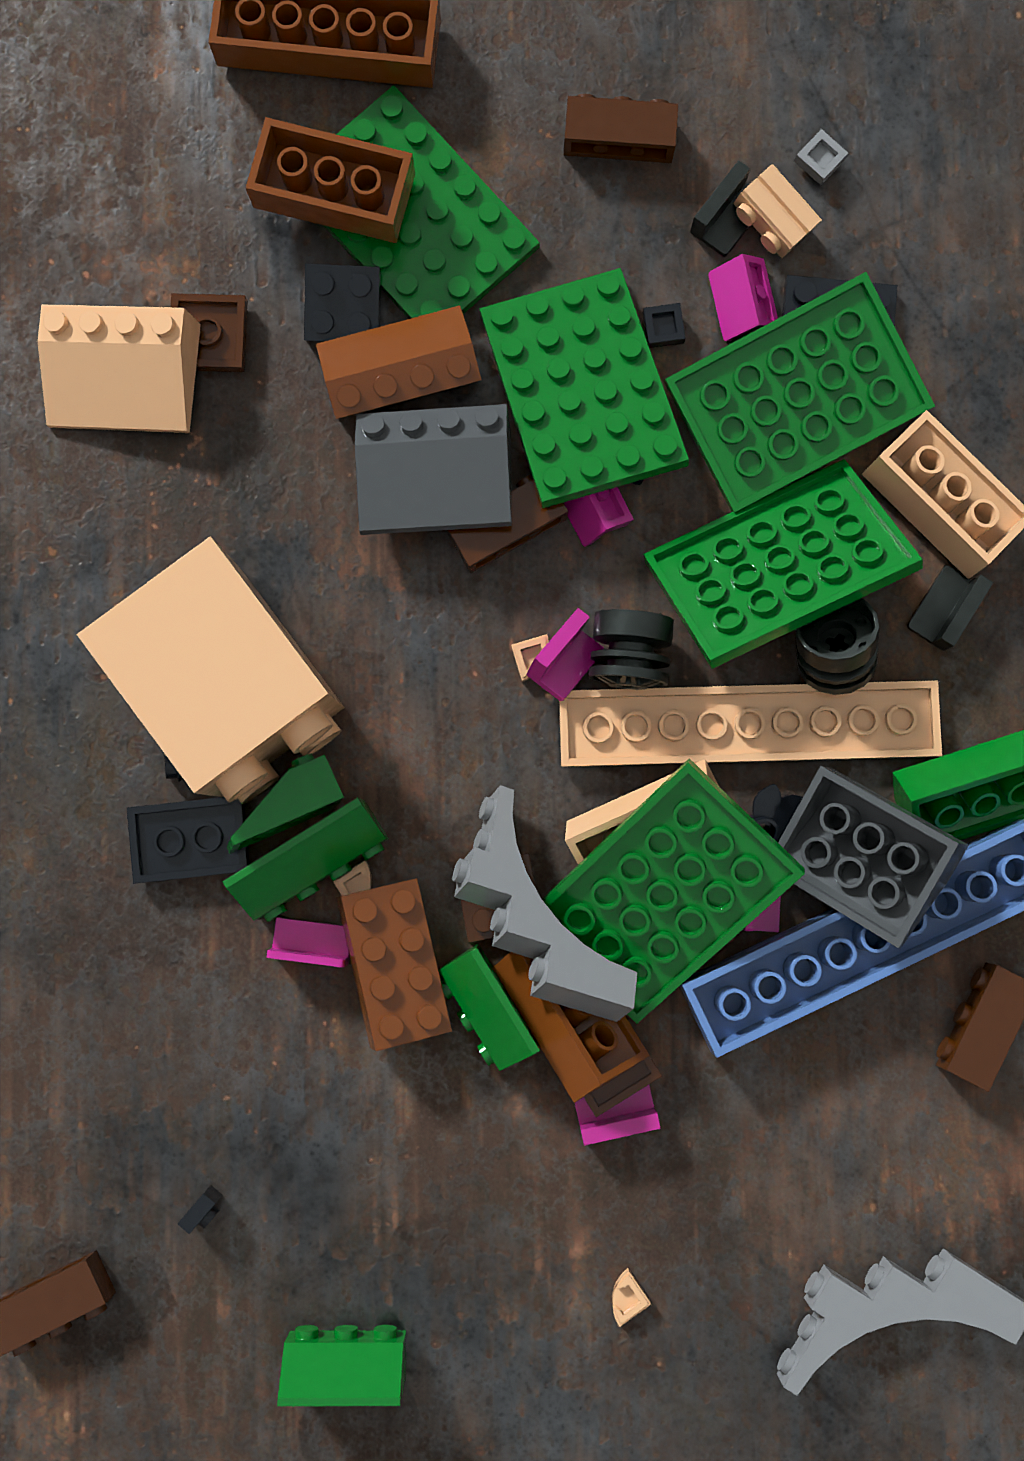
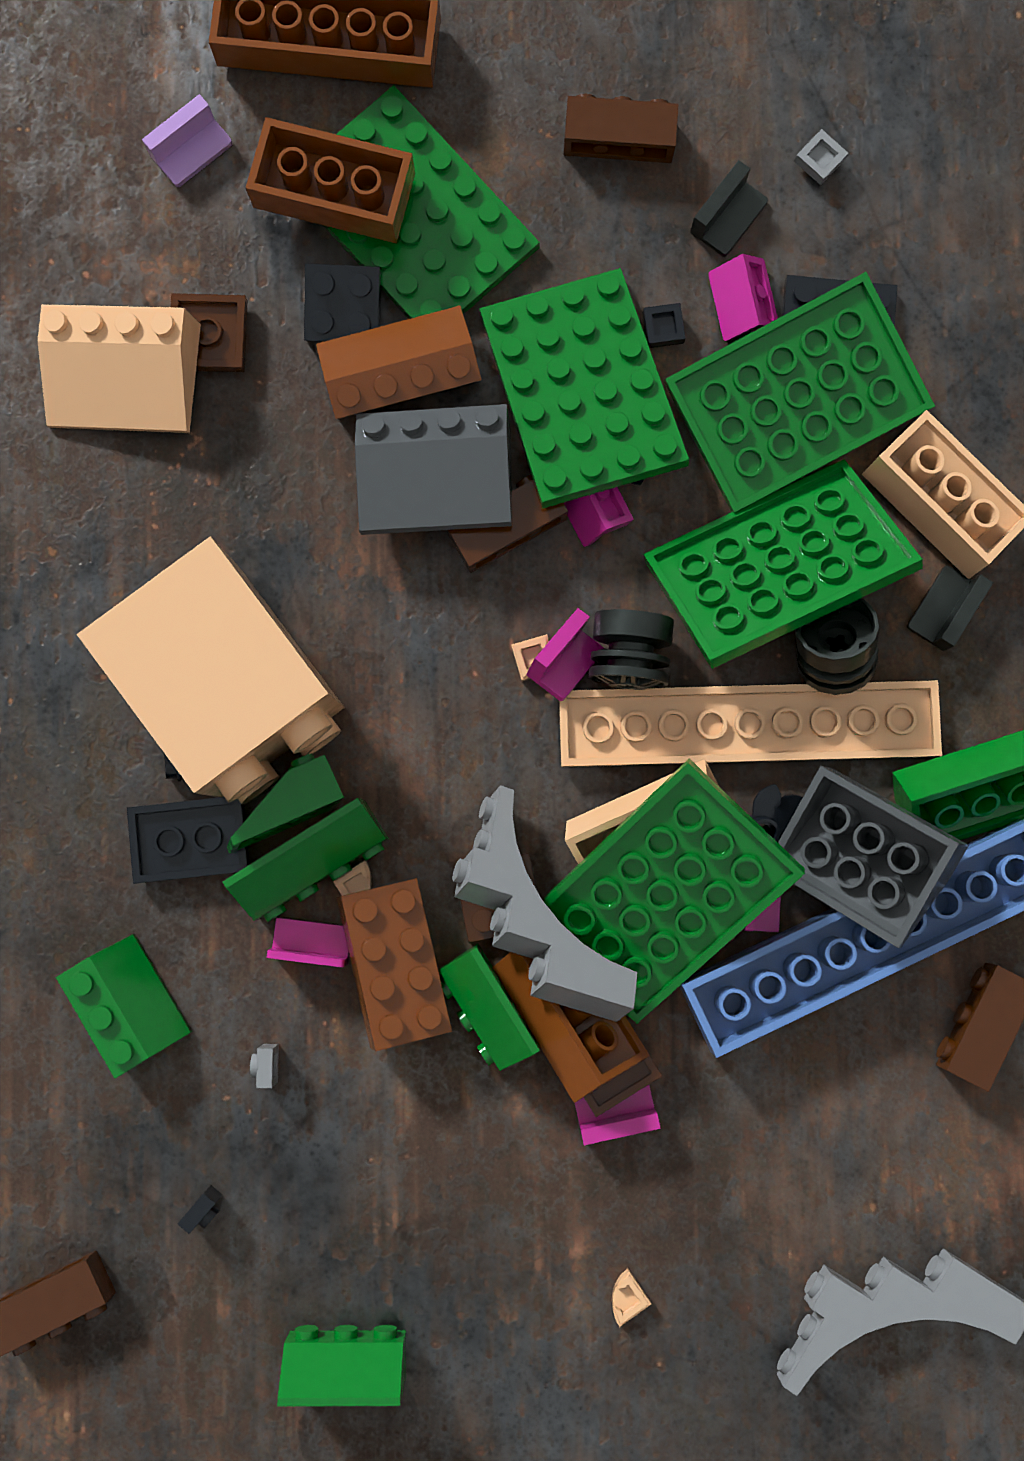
light nougat brick [733,164,822,258] -> none
none -> green slope [56,934,192,1079]
none -> lavender panel [142,94,233,187]
none -> light grey plate [250,1044,279,1088]

